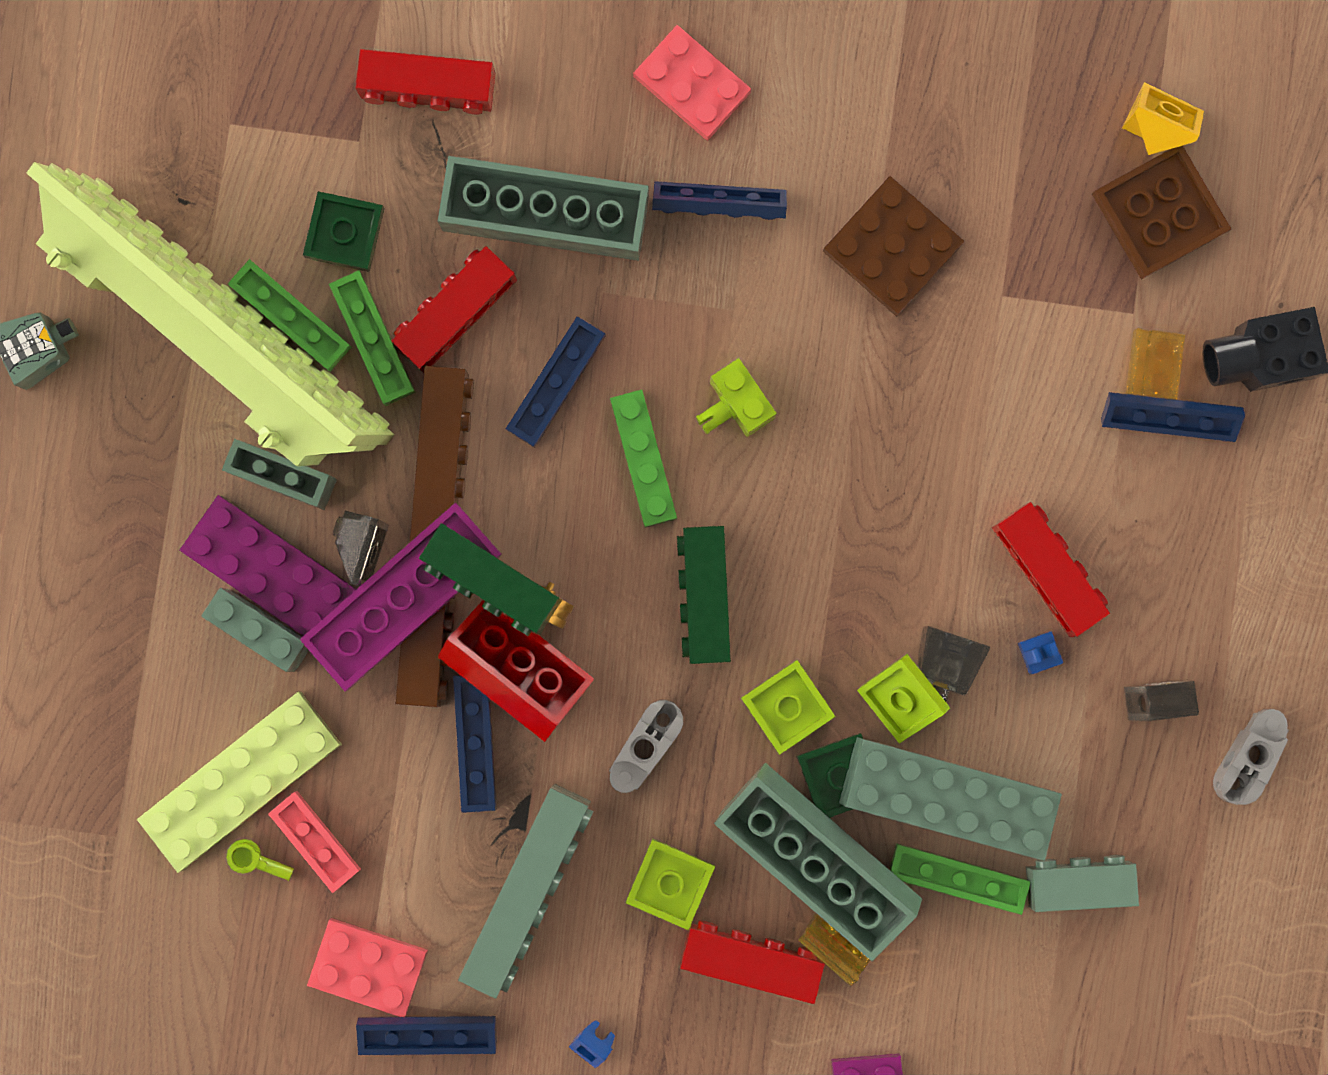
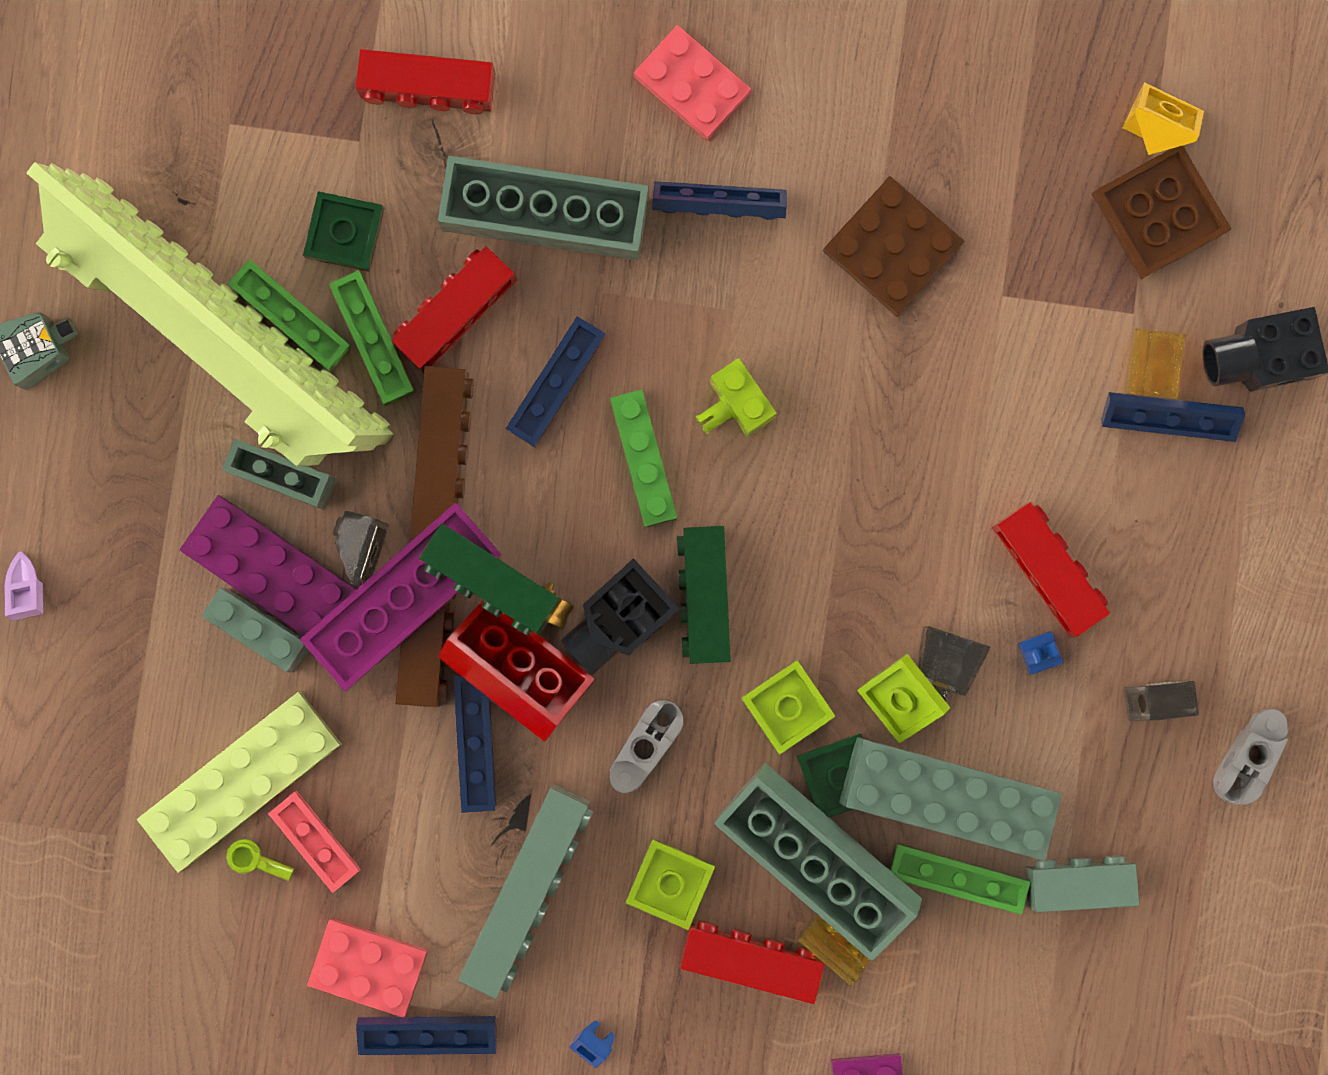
none -> lavender plate [4,551,43,621]
none -> black brick [560,558,680,676]

